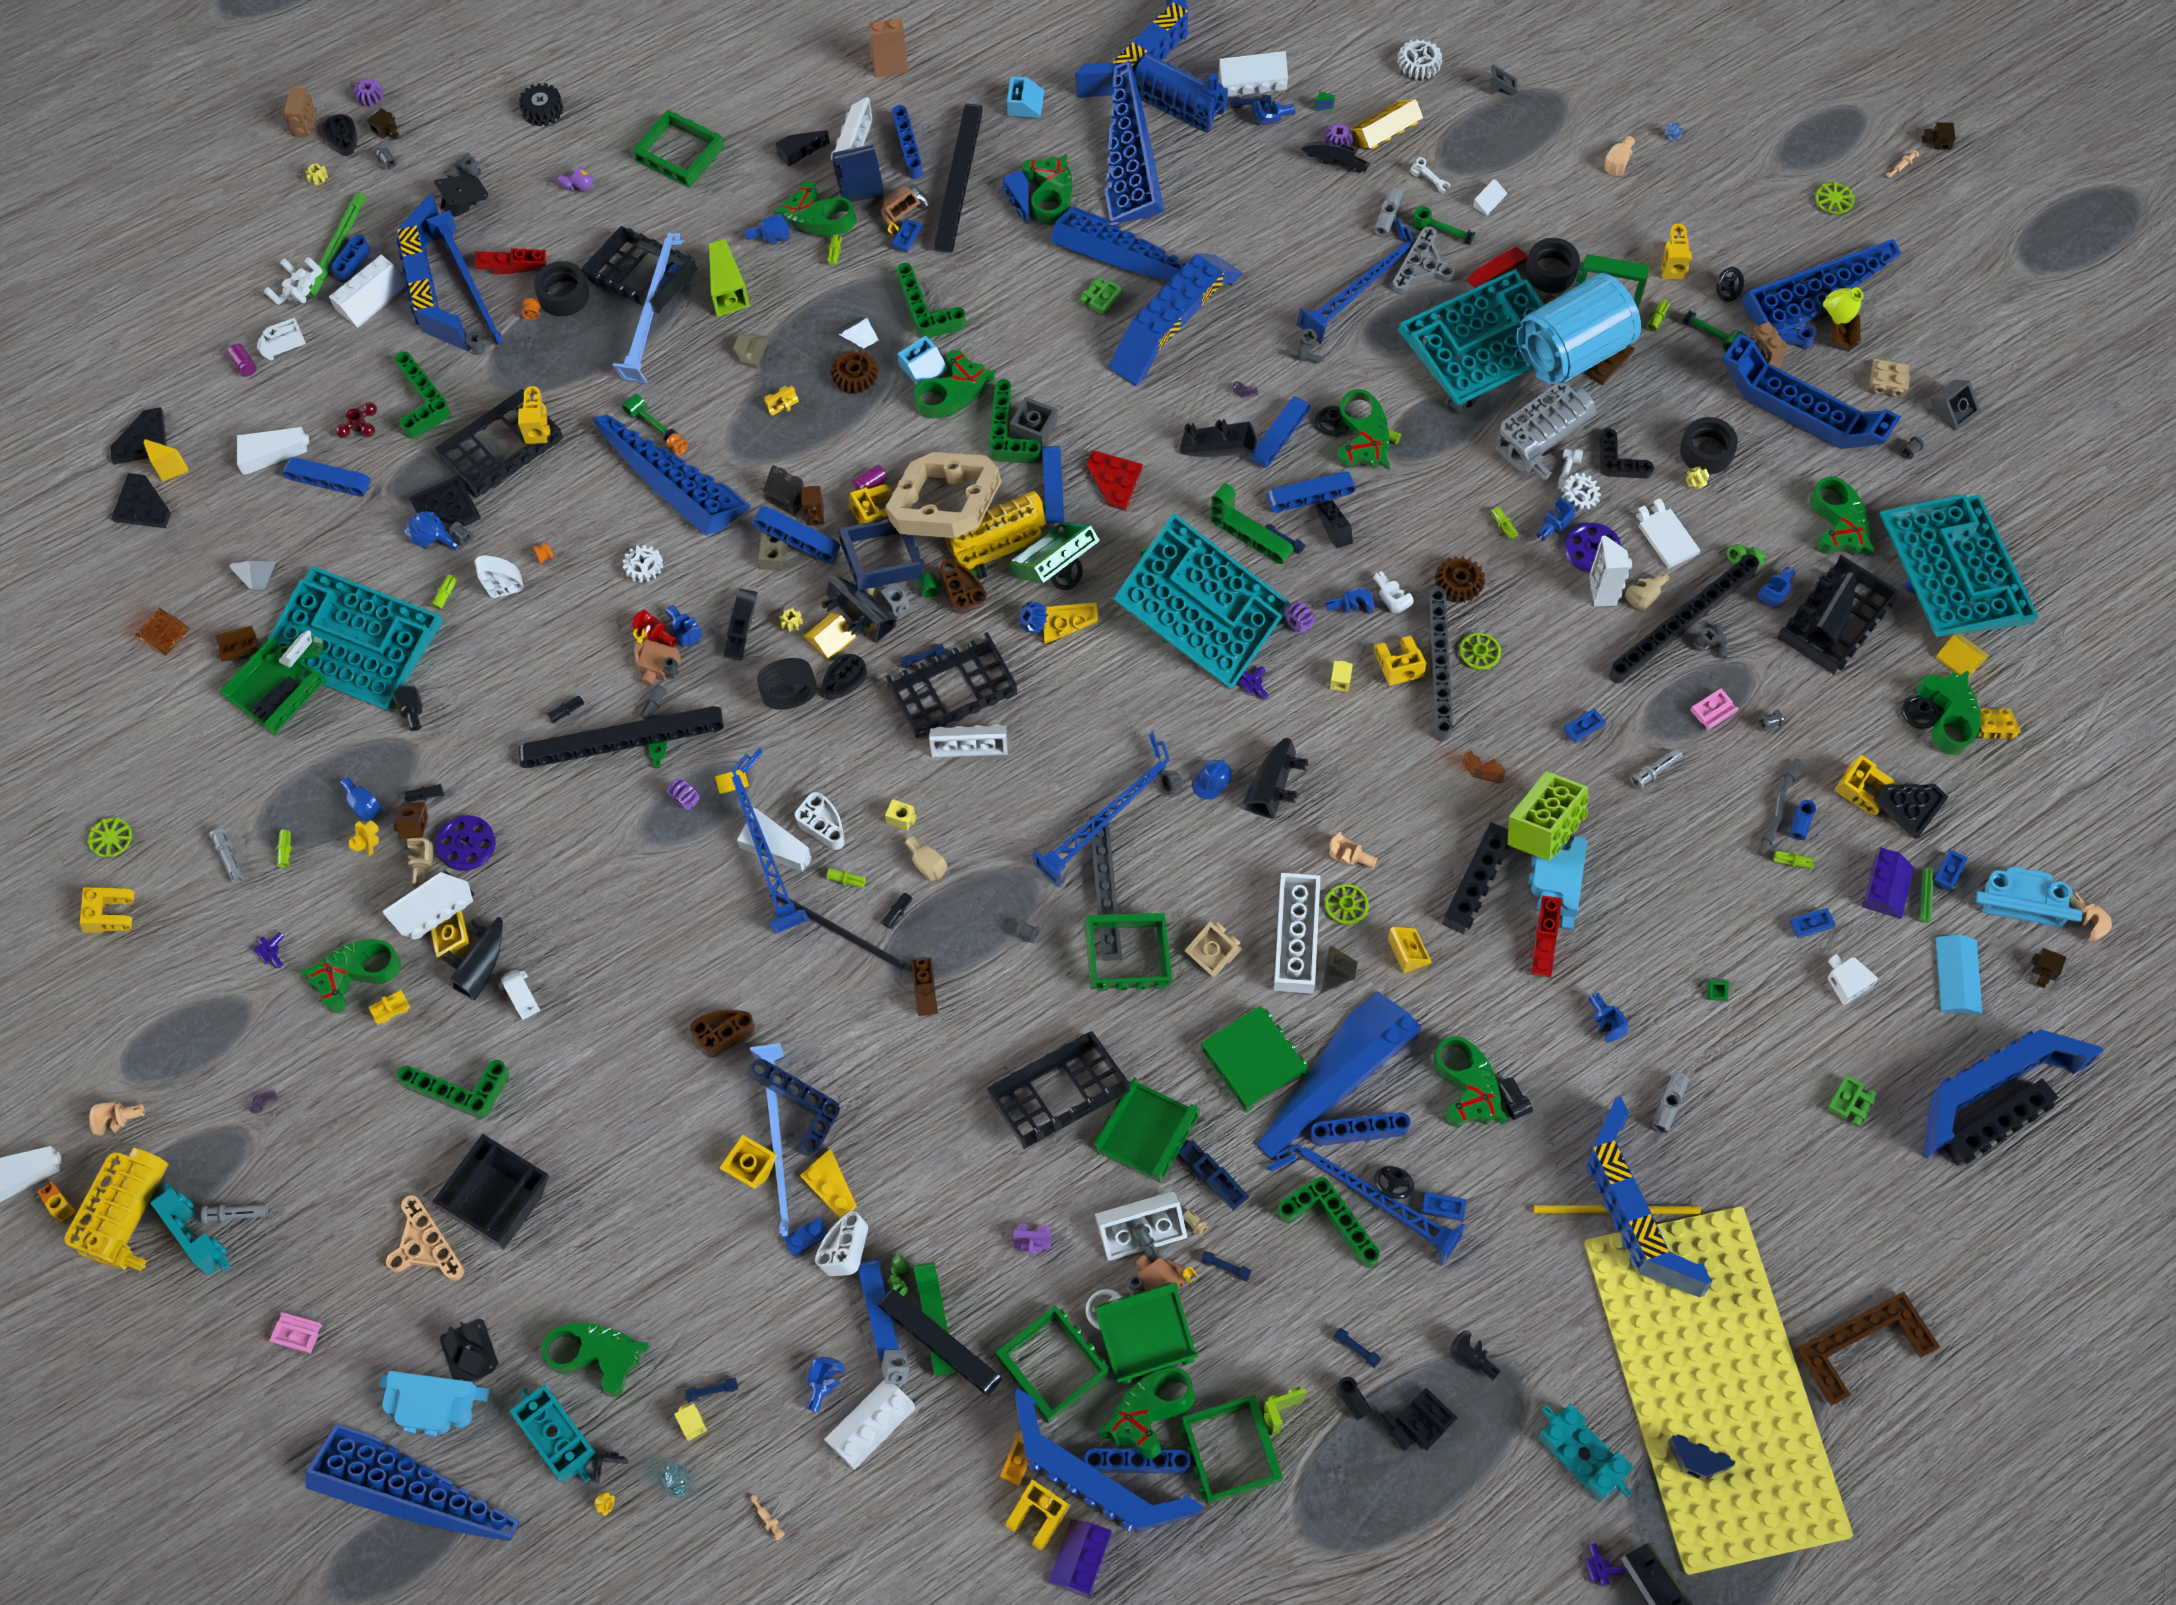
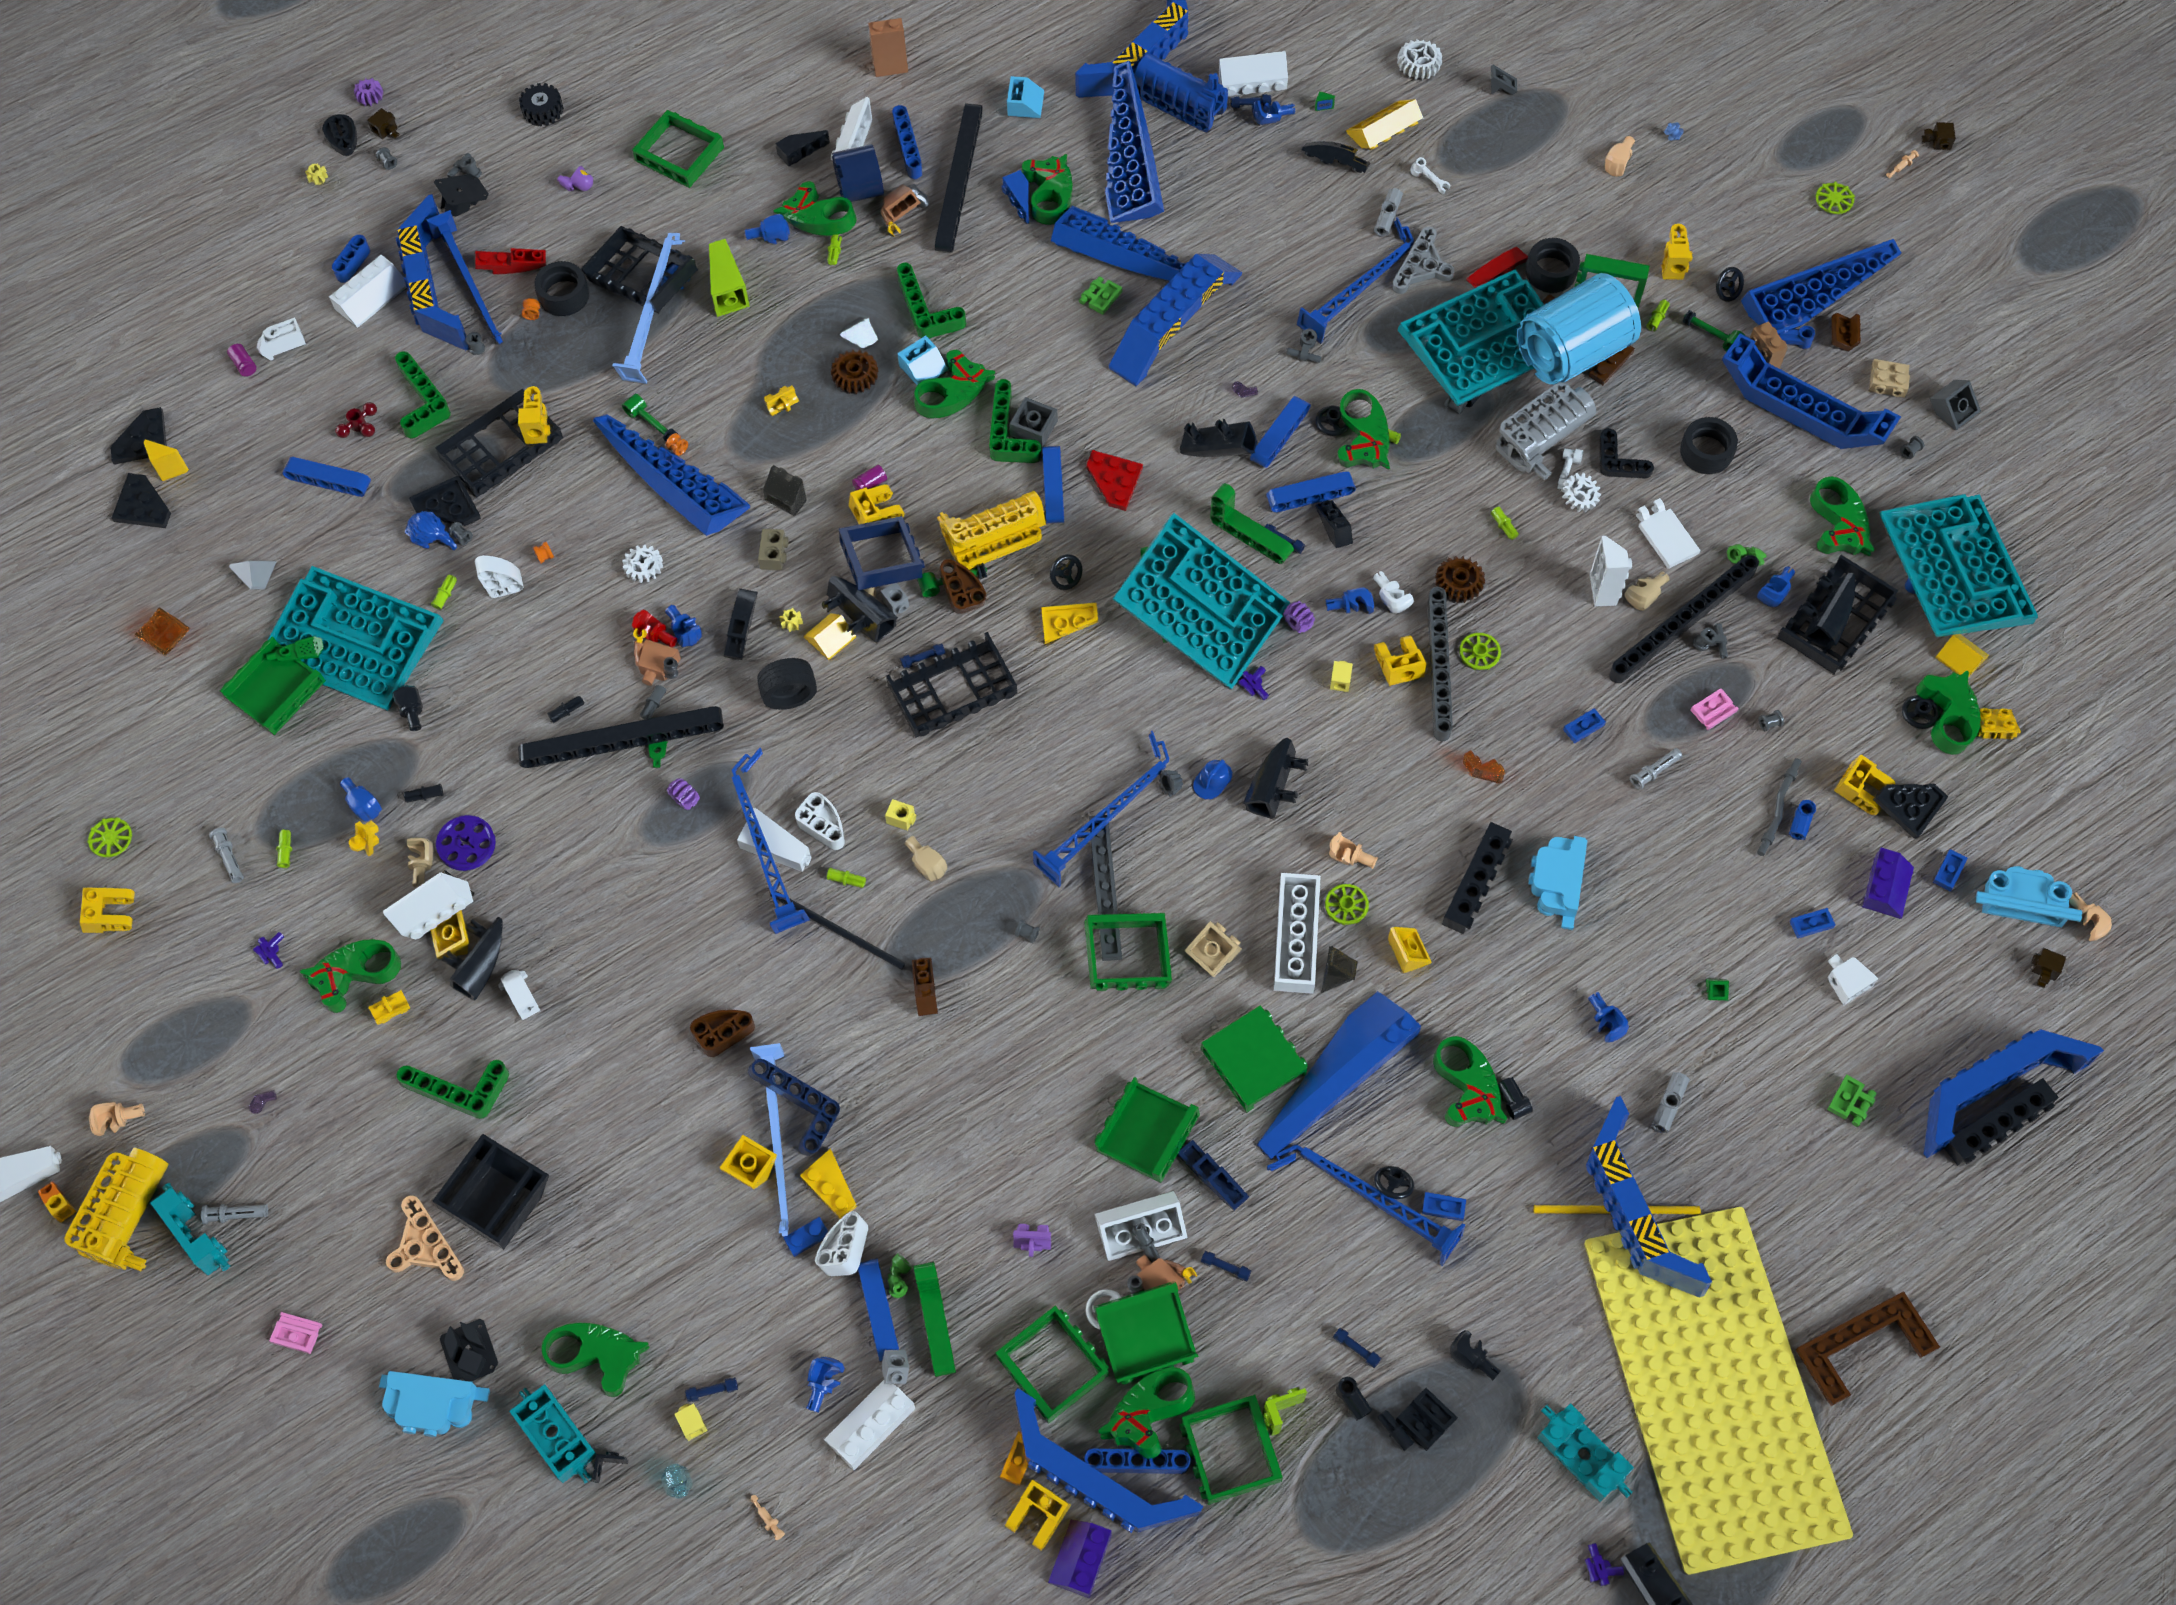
reddish brown bracket [216,626,259,662] -> none
white slope [237,427,309,475] -> none
black hinge [251,676,299,722] -> none
white plate [264,257,323,305] -> none
white slope [279,630,312,668] -> none
medium nougat brick [283,87,317,137] -> none
blue wedge [306,1424,520,1541] -> none
bright green piece [307,192,367,298] -> none
reddish brown brick [394,802,429,839] -> none
yellow plate [594,1492,615,1516] -> none
yellow sticker [715,769,749,794] -> none
dark tan slope [733,334,768,369] -> none
blue beam [753,506,841,563] -> none
reddish brown brick [802,486,824,526] -> none
black piece [821,654,867,700] -> none
black beam [877,1288,1003,1397] -> none
black axle [881,893,912,929] -> none
tan panel [885,452,1001,538] -> none
blue plate [891,219,922,253] -> none
white slope [929,724,1008,758] -> none
black window [987,1030,1130,1149] -> none
green window [1007,522,1100,583] -> none
blue gear [1018,602,1049,633] -> none
tan pin [1183,1209,1208,1236] -> none
green beam [1277,1177,1380,1268] -> none
blue beam [1310,1112,1411,1146] -> none
medium lavender gear [1325,122,1353,146] -> none
green piece [1413,206,1476,245] -> none
white slope [1473,179,1507,216] -> none
lime brick [1508,771,1589,862] -> none
red slope [1531,895,1562,978] -> none
blue piece [1536,497,1575,541] -> none
dark purple wedge [1565,523,1621,573] -> none
dark blue slope [1668,1434,1736,1481] -> none
light yellow gear [1686,467,1709,489] -> none
lime axle [1774,851,1815,870] -> none
neon yellow piece [1823,287,1863,324] -> none
bright green axle [1919,868,1934,923] -> none
medium azure slope [1936,934,1982,1015] -> none

